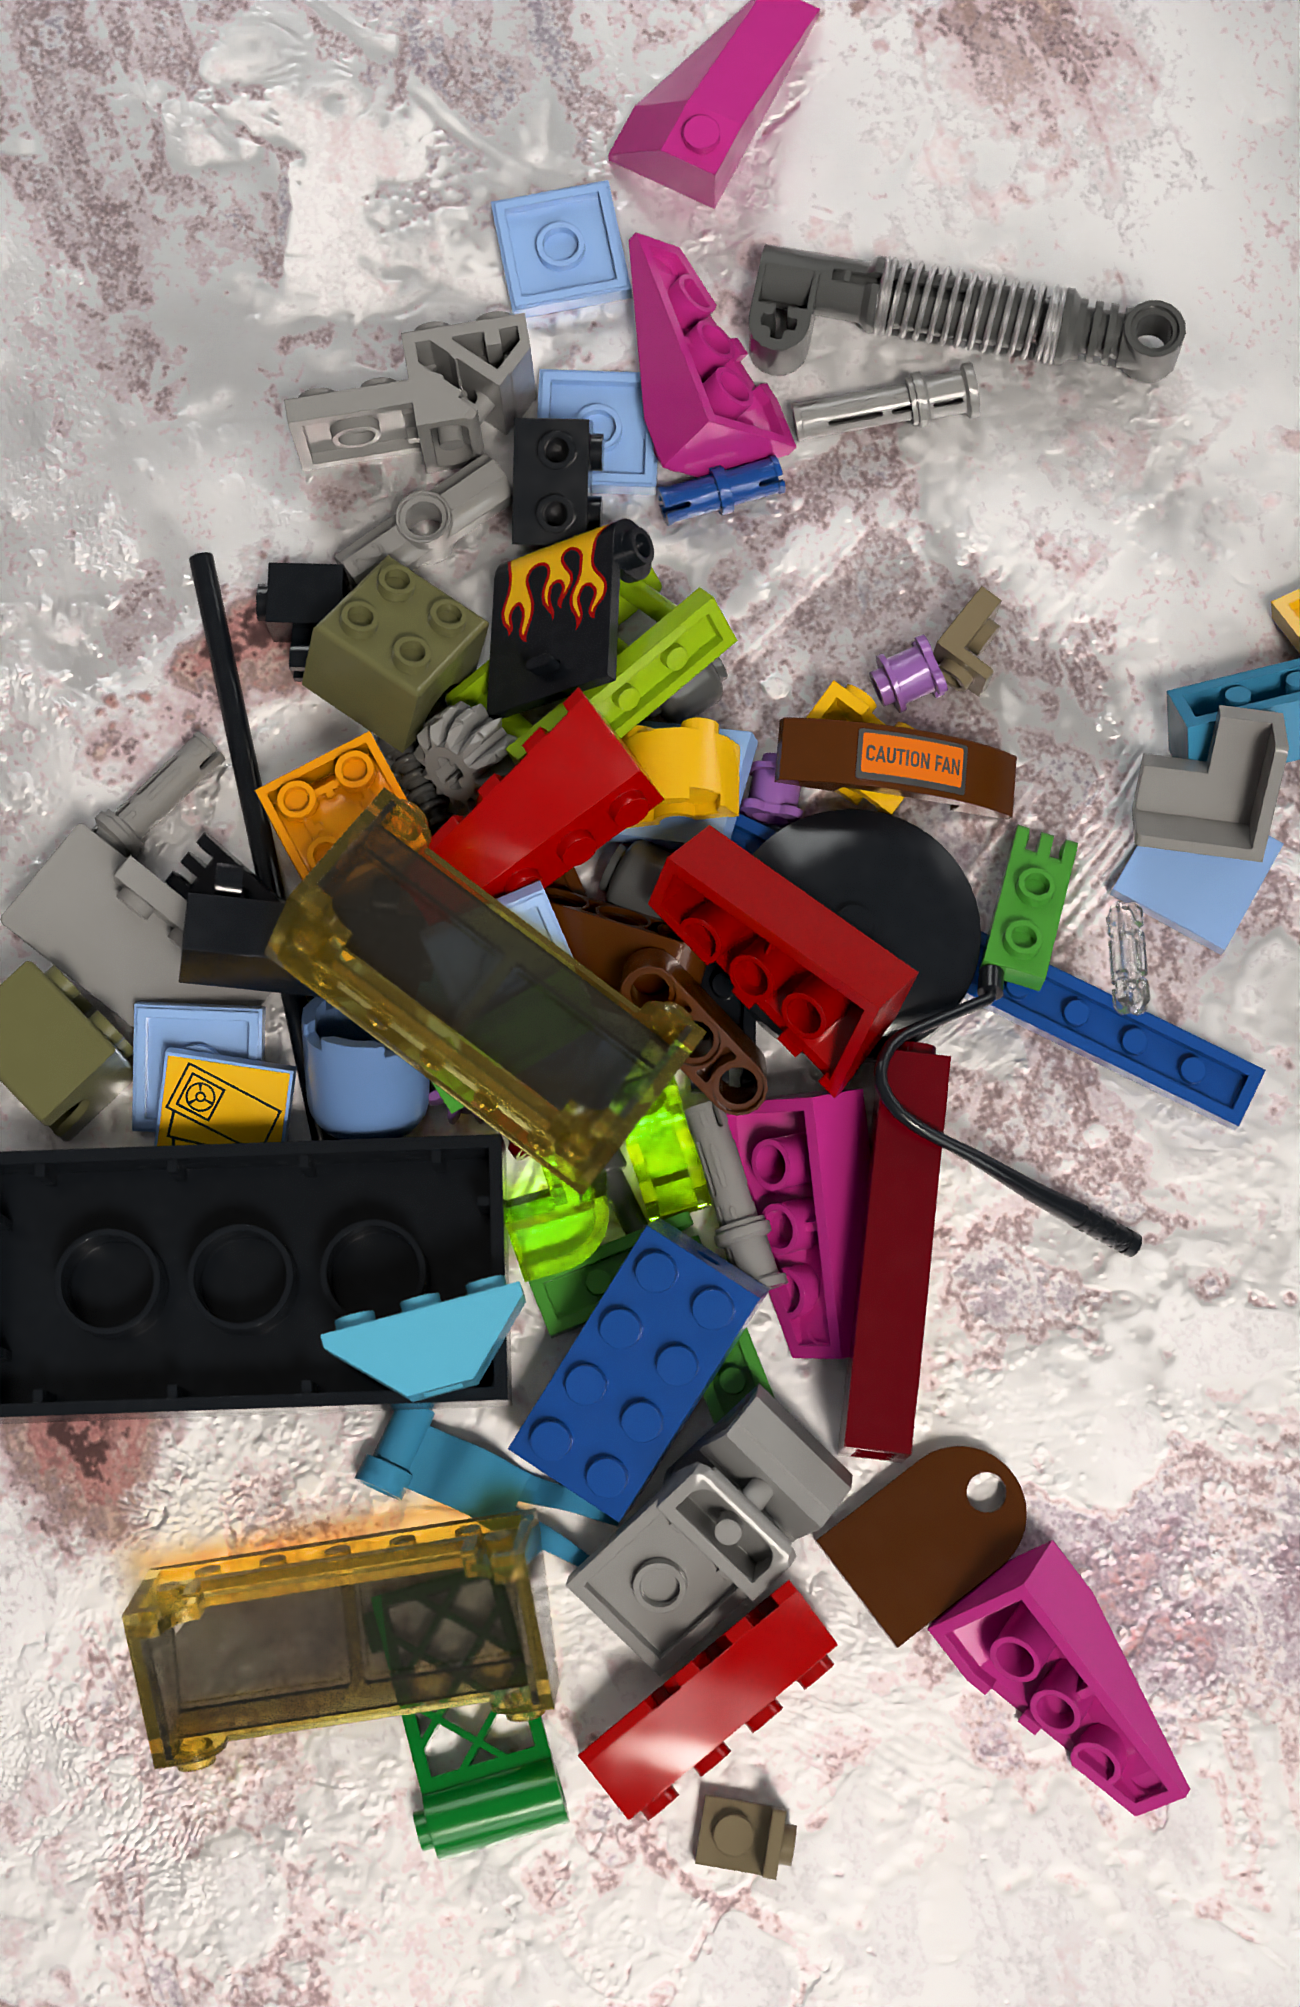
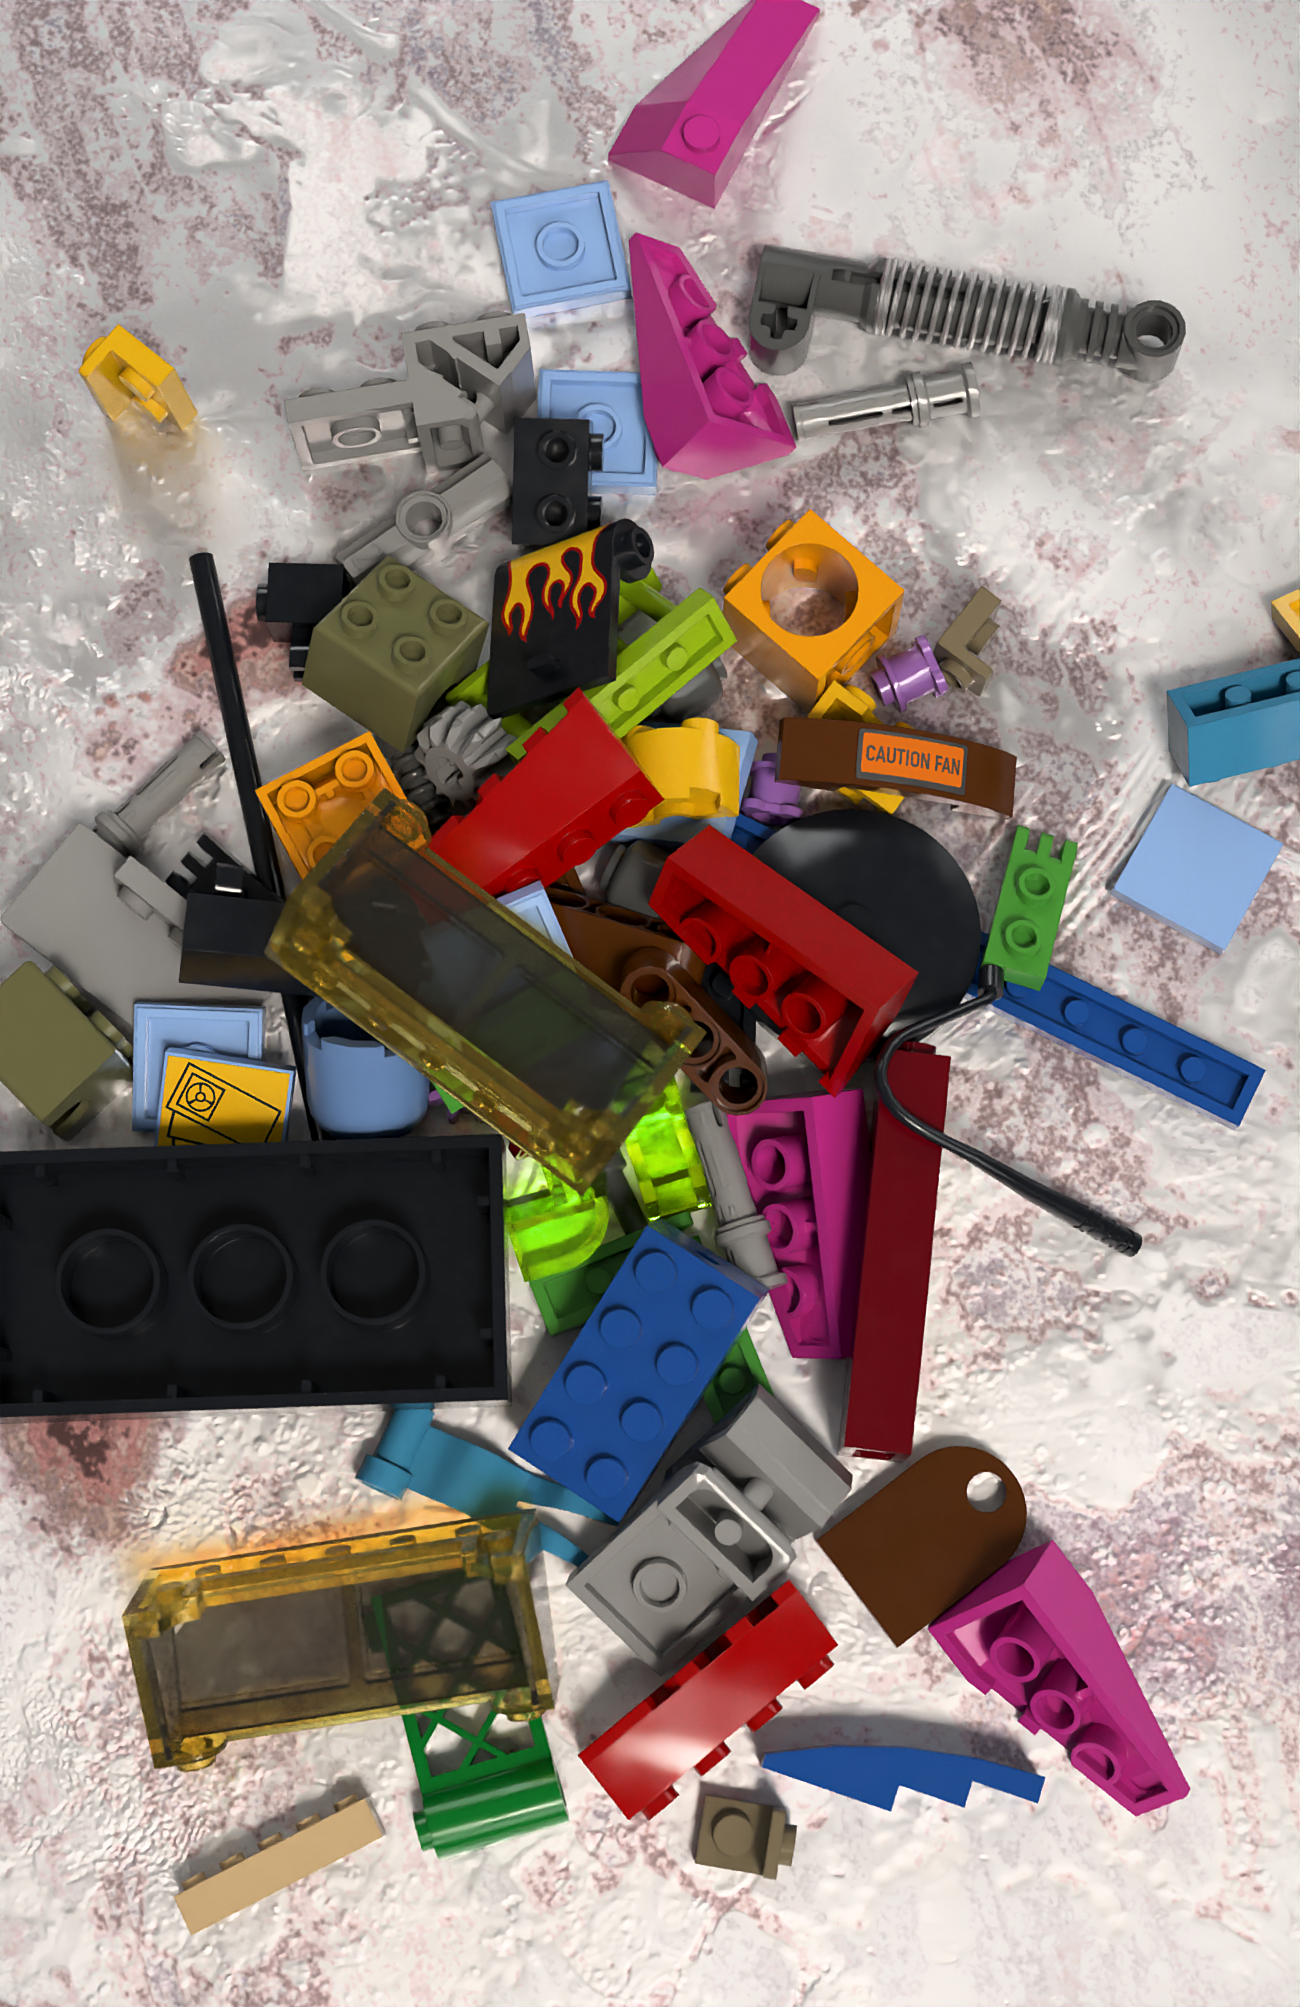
medium azure slope [321,1275,526,1402] -> none
blue pin [657,455,786,526] -> none
clear axle [1106,901,1150,1016] -> none
light grey panel [1132,705,1289,862] -> none
none -> yellow bracket [78,324,198,432]
none -> tan piece [173,1793,387,1936]
none -> light orange brick [722,509,905,714]
none -> blue slope [760,1744,1046,1812]

